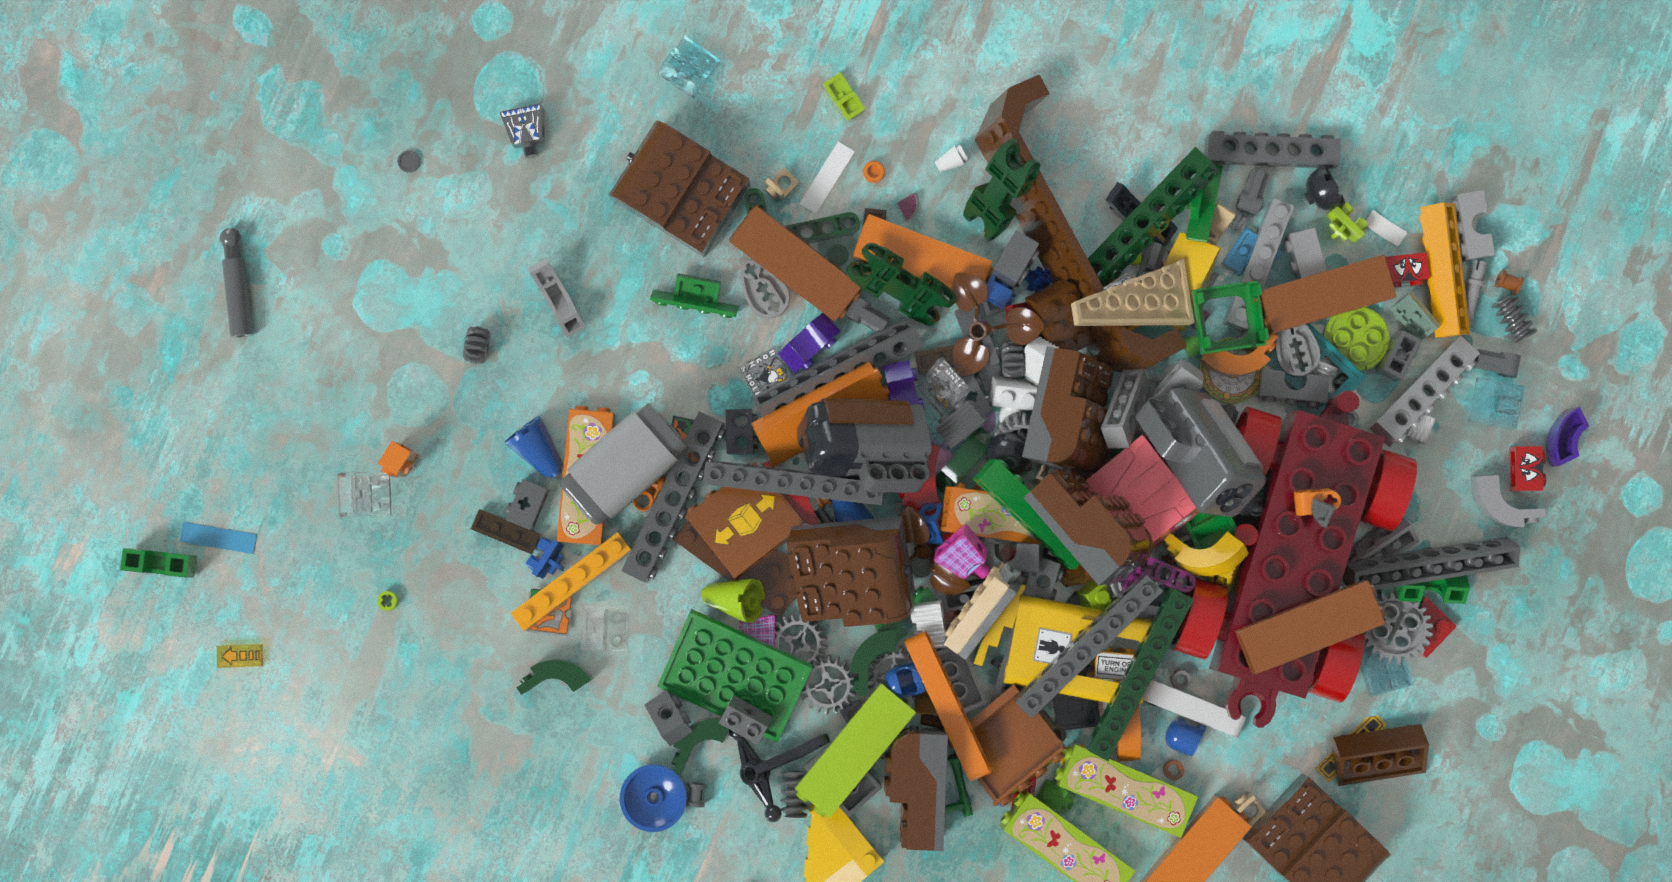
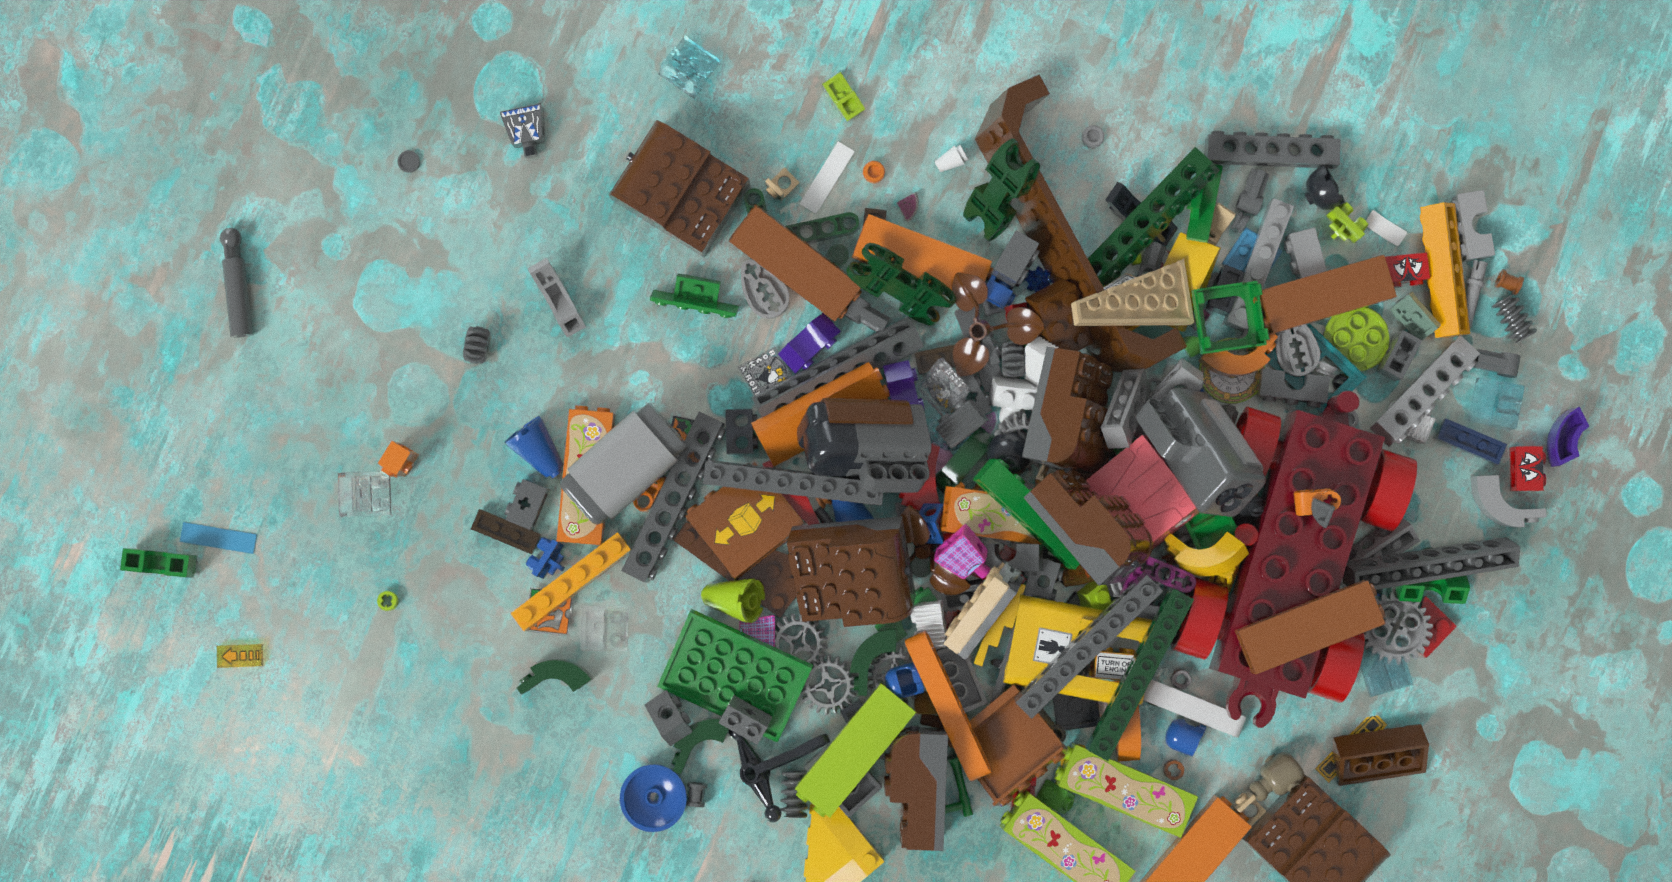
none -> light grey tile [1082,125,1104,148]
none -> black brick [1205,265,1246,317]
none -> dark tan piece [1249,752,1305,801]
none -> dark blue plate [1435,418,1507,465]

